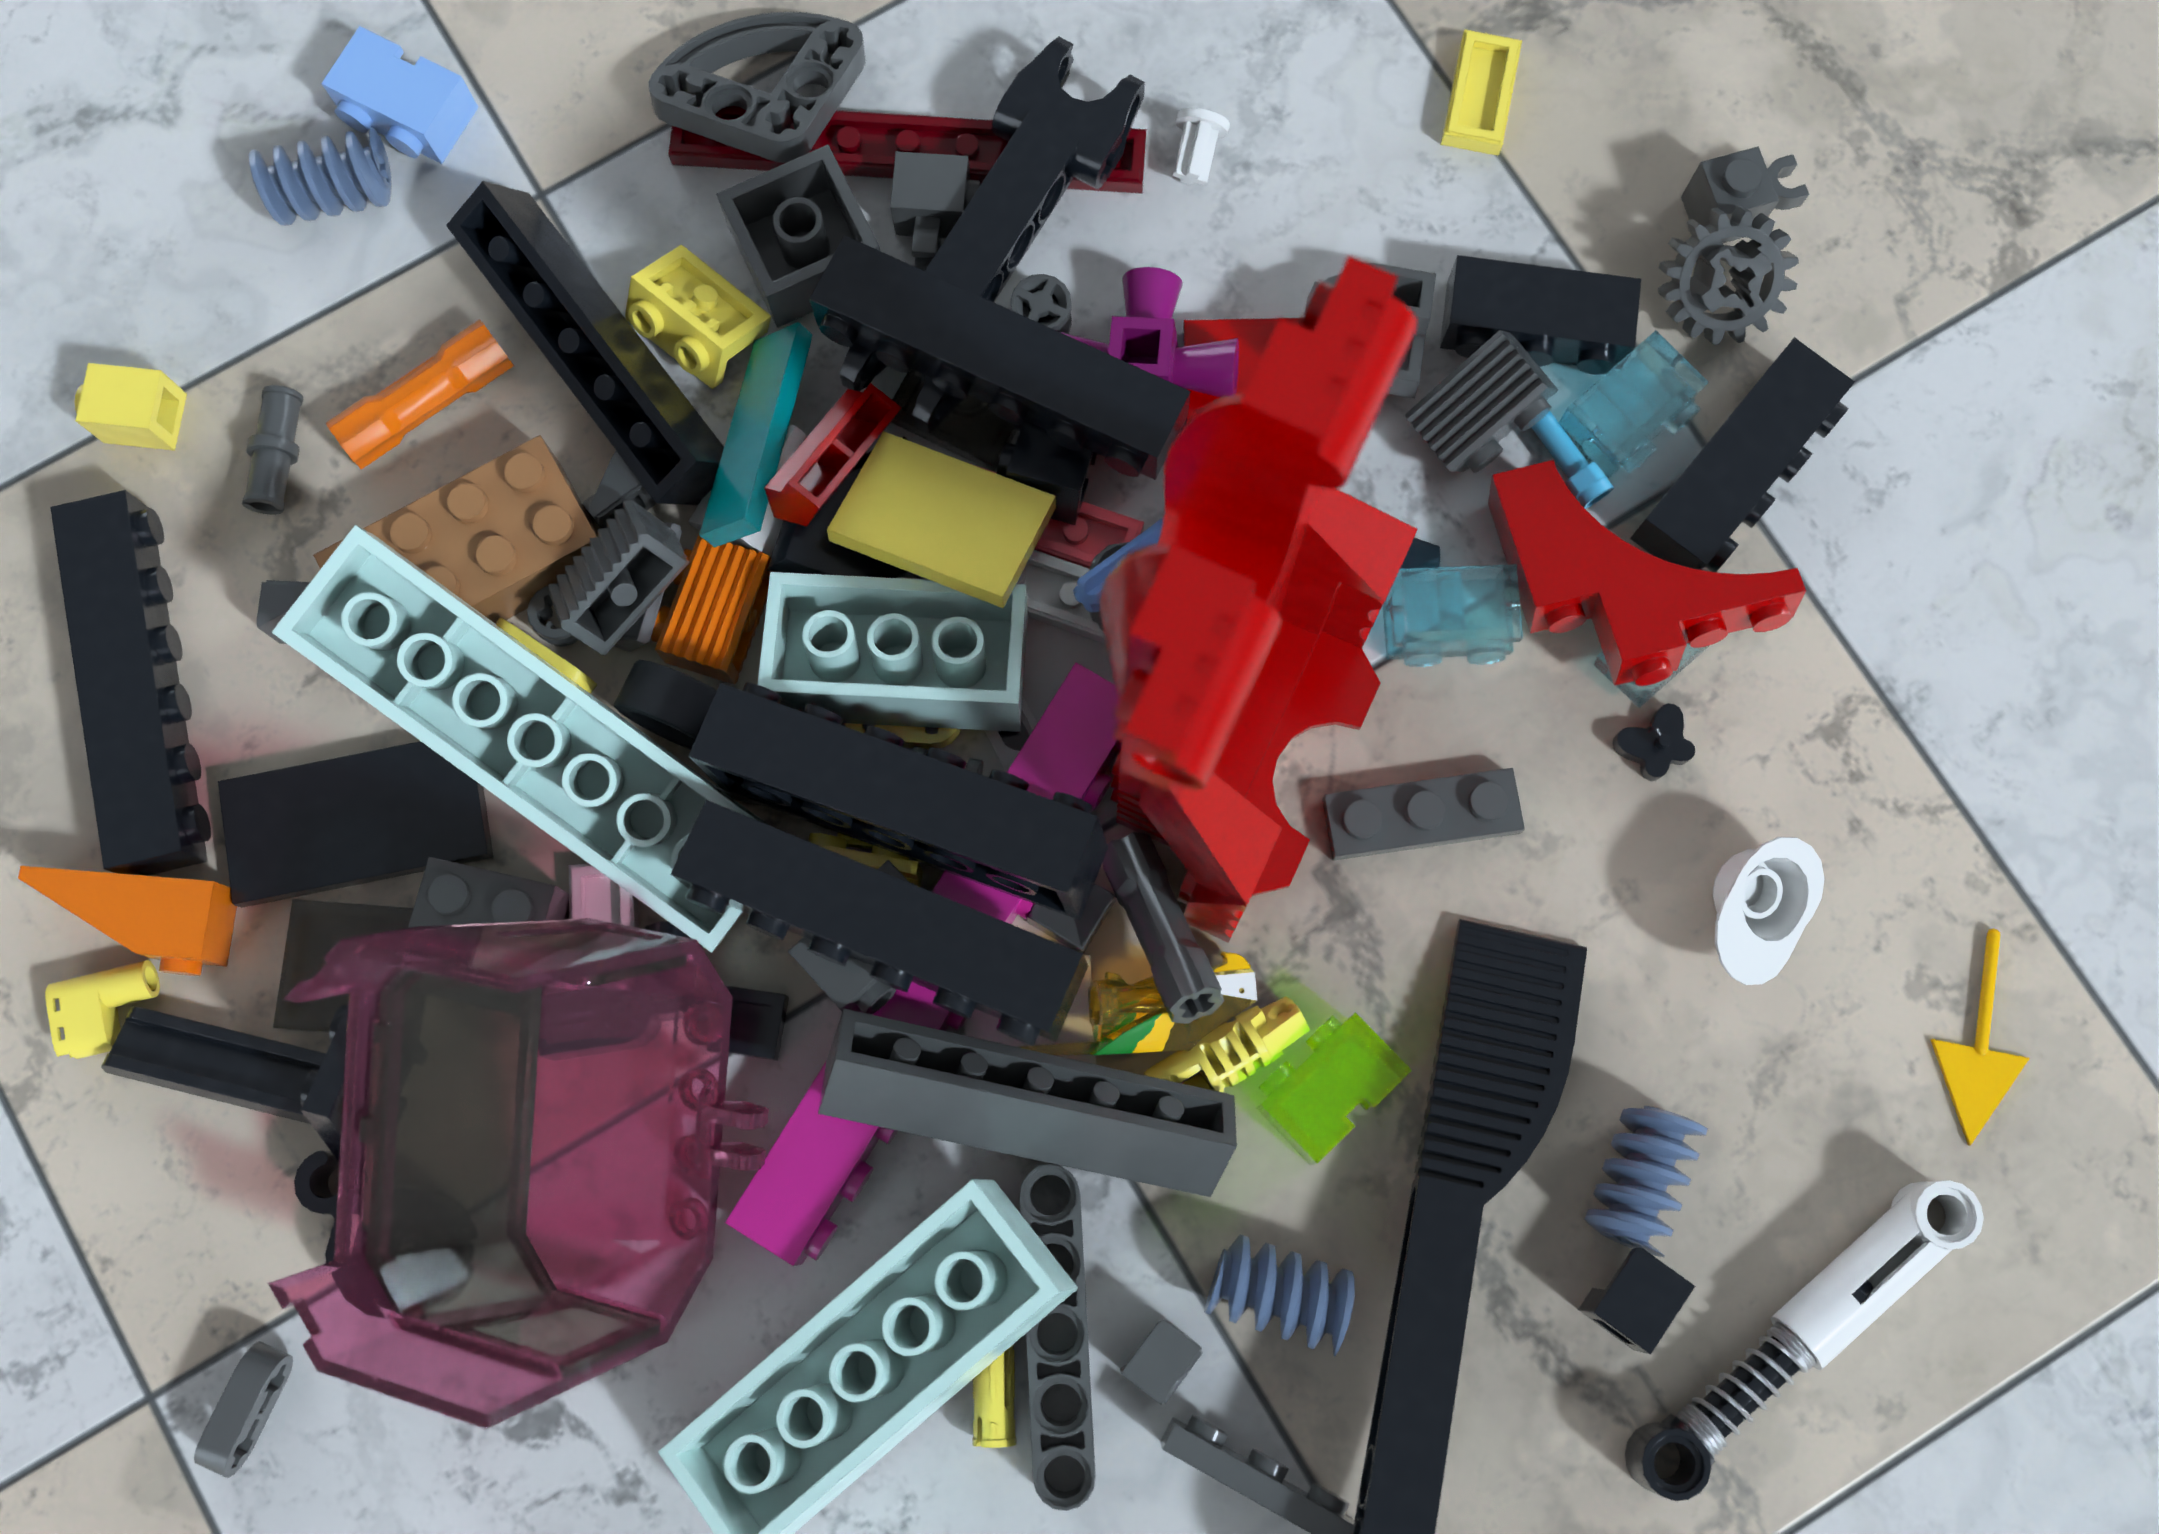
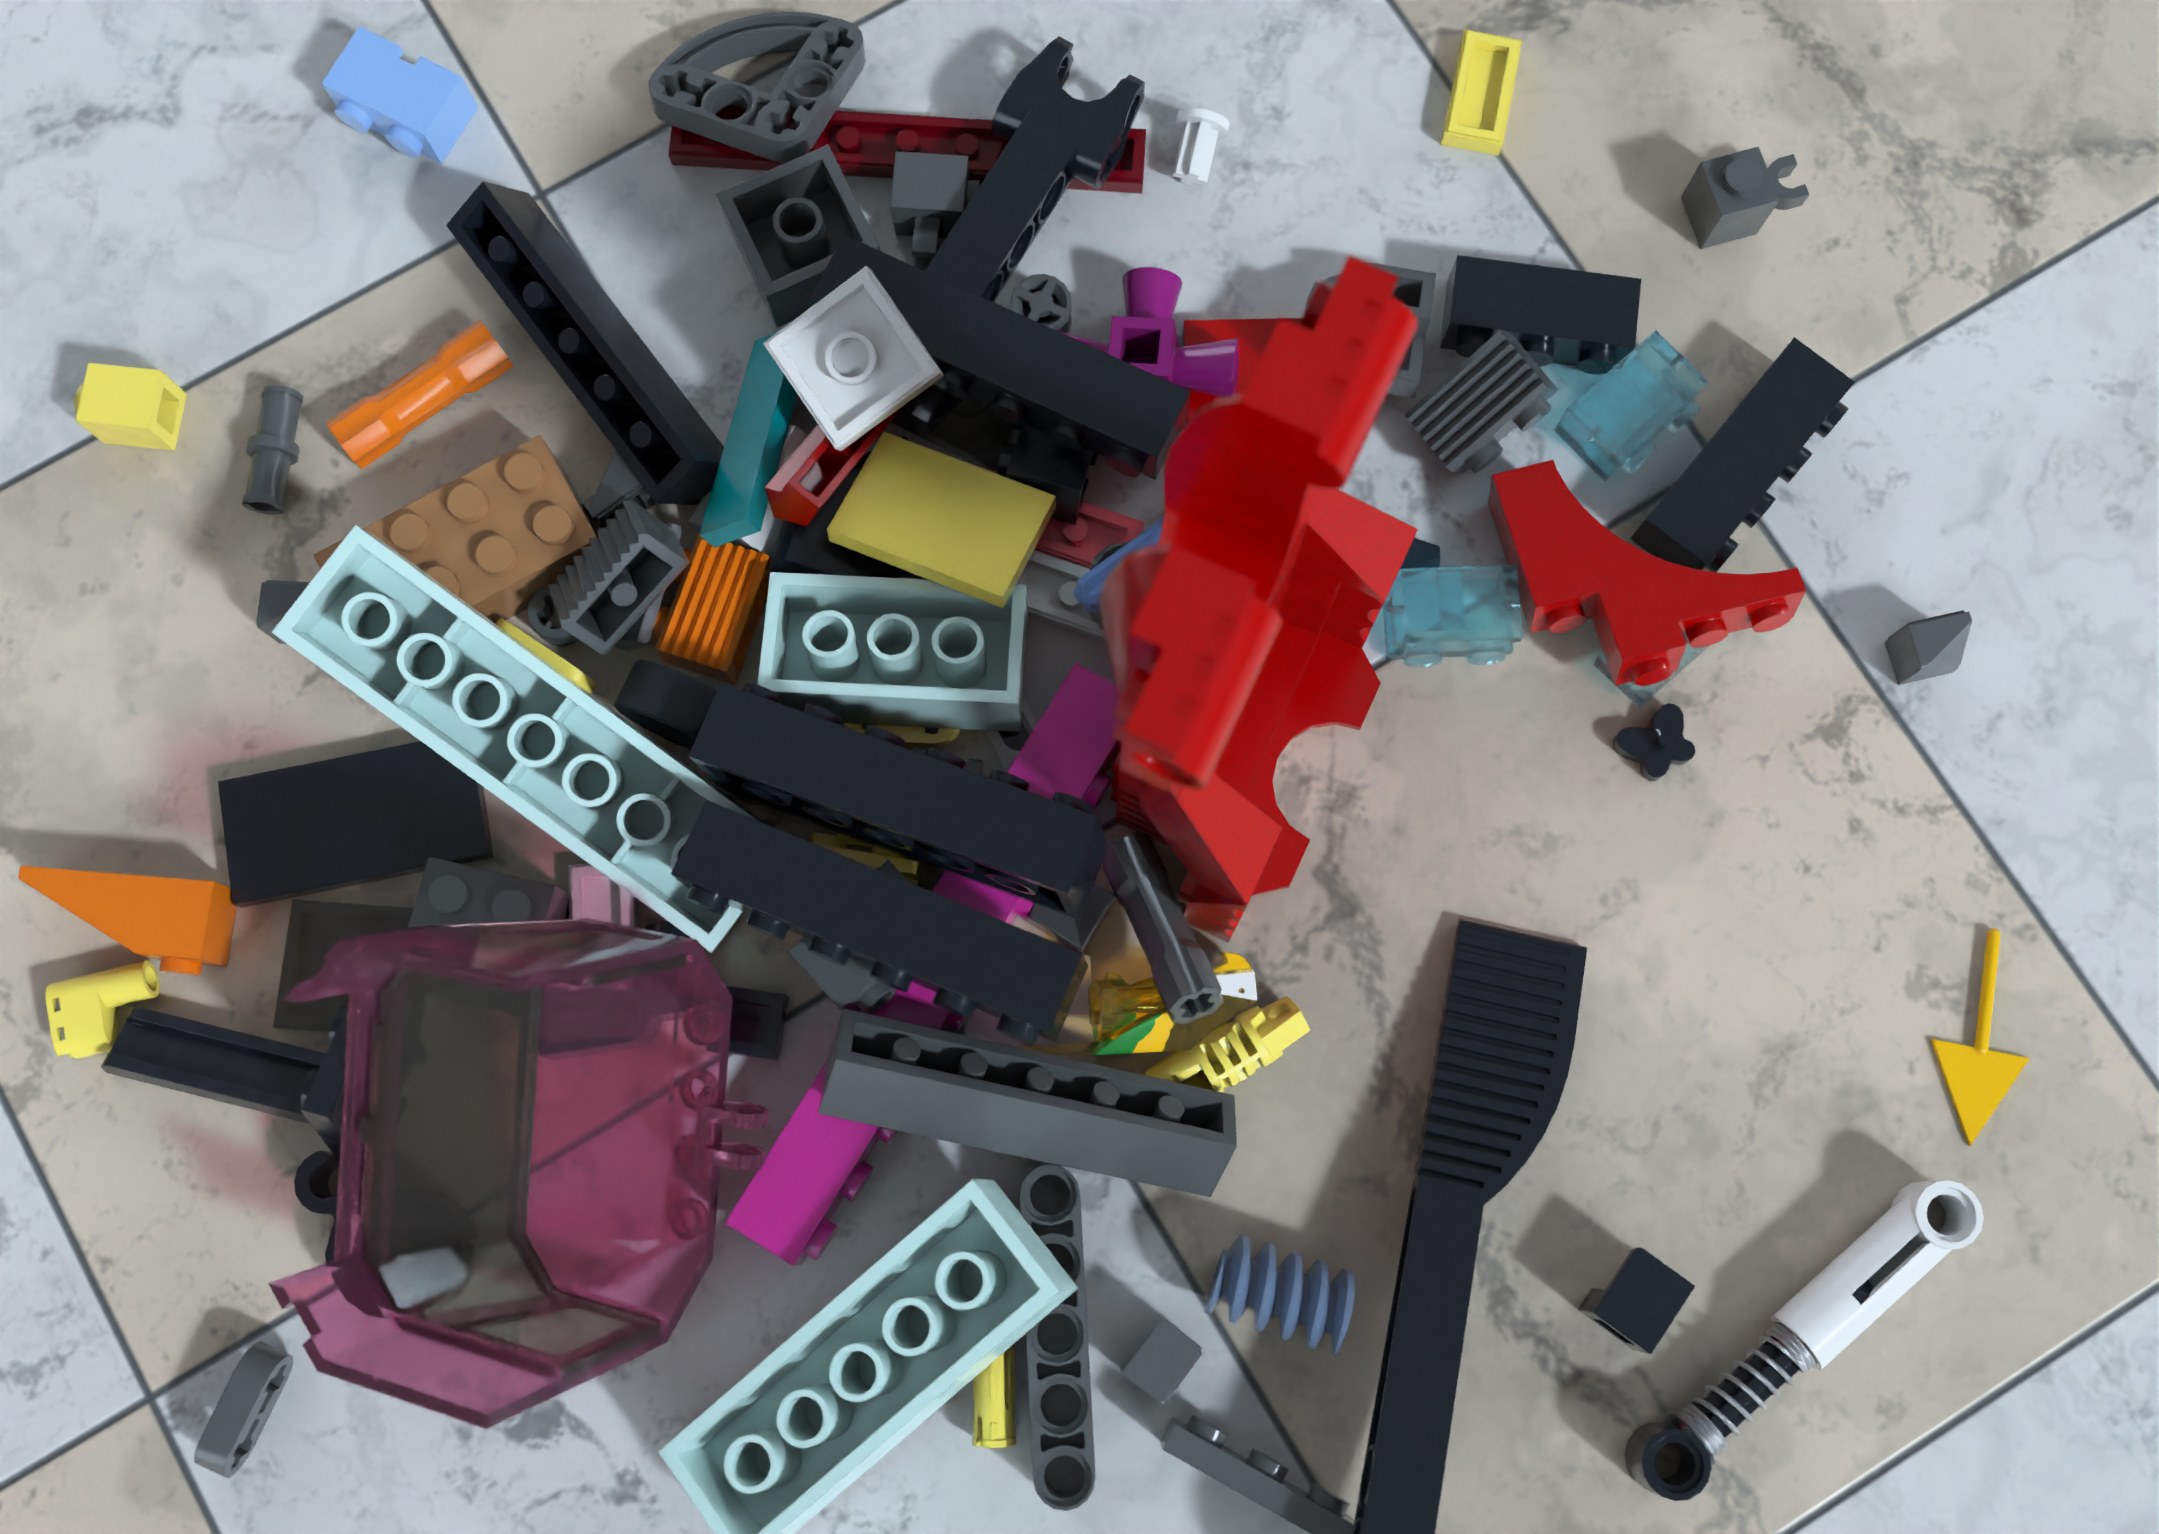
black brick [50,490,211,876] -> none
sand blue piece [249,127,391,226] -> none
light yellow bracket [625,244,771,389] -> none
clear neon green brick [1256,1012,1412,1166] -> none
dark grey plate [1322,768,1525,861] -> none
medium azure bar [1531,411,1614,509] -> none
sand blue piece [1585,1106,1708,1257] -> none
dark grey gear [1658,206,1799,345] -> none
white piece [1712,837,1825,985] -> none
none -> white tile [763,266,944,451]
none -> dark grey slope [1885,610,1972,685]

